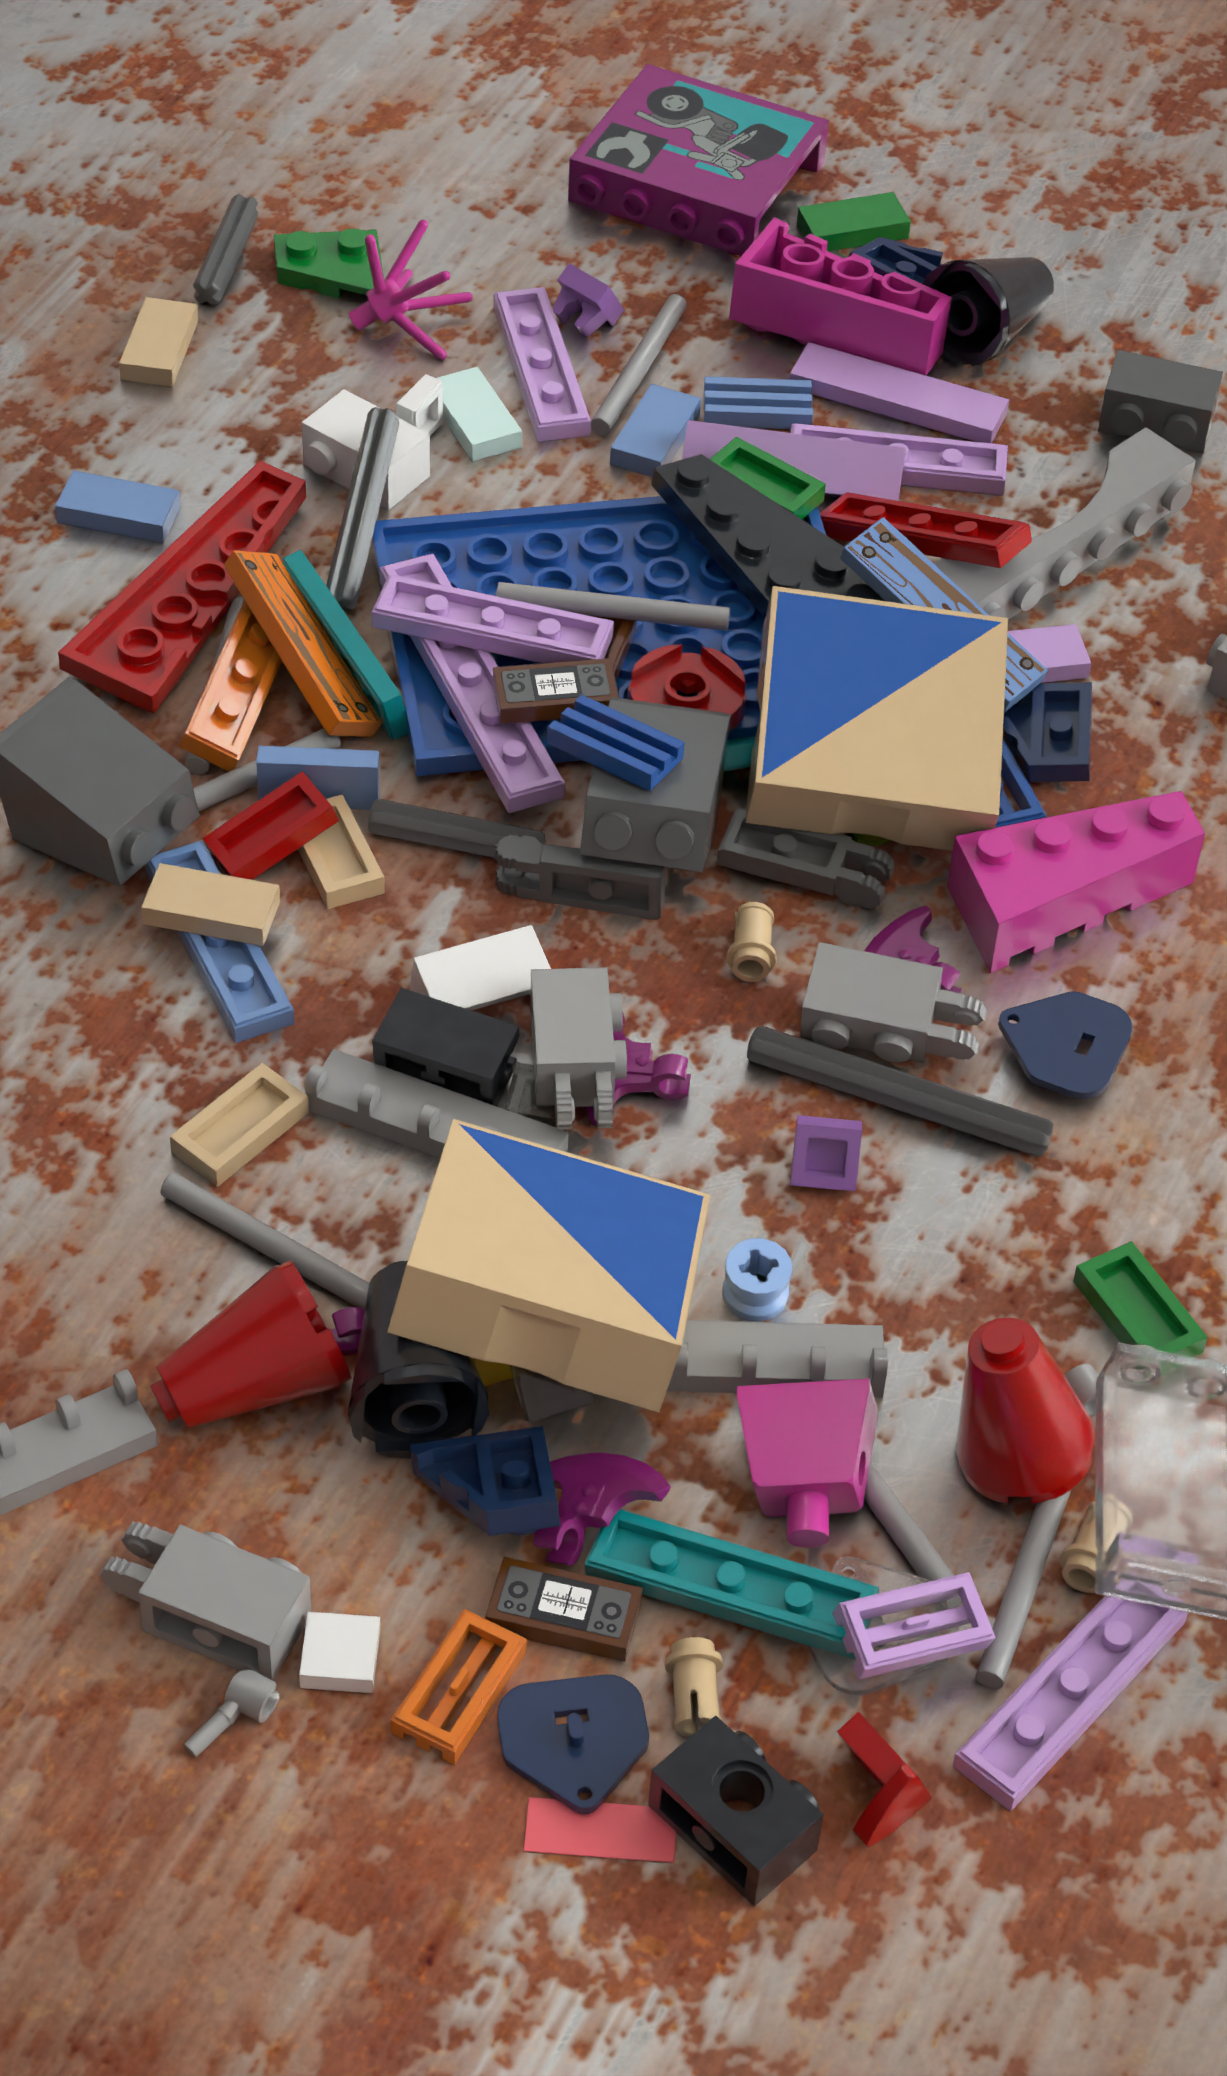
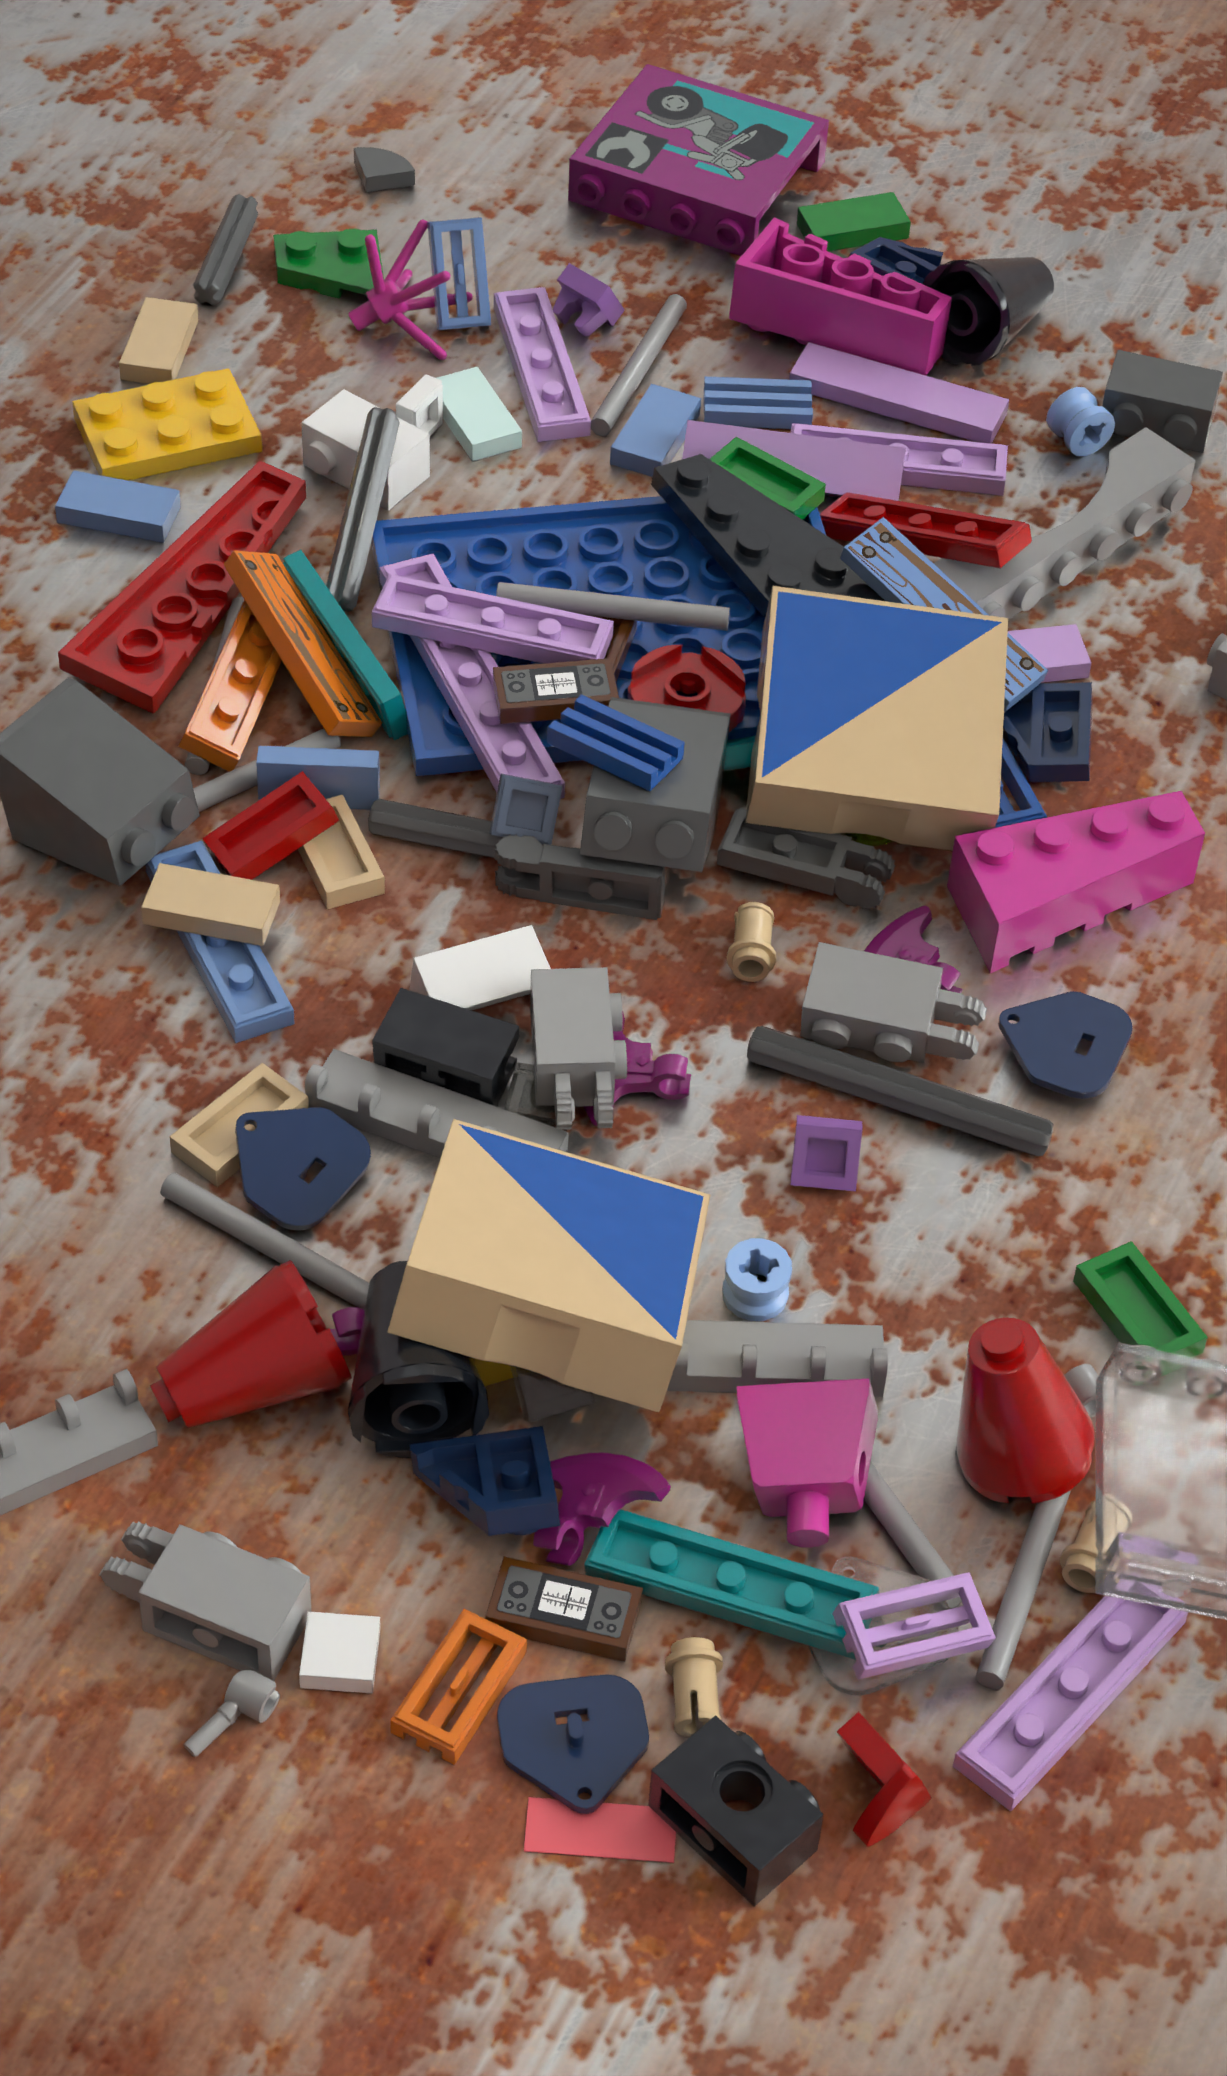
none -> yellow plate [72,368,262,481]
none -> dark blue piece [235,1107,371,1230]
none -> dark grey tile [354,147,415,193]
none -> medium blue tile [427,217,491,330]
none -> sand blue tile [489,773,563,845]
none -> light blue wheel [1046,387,1115,456]

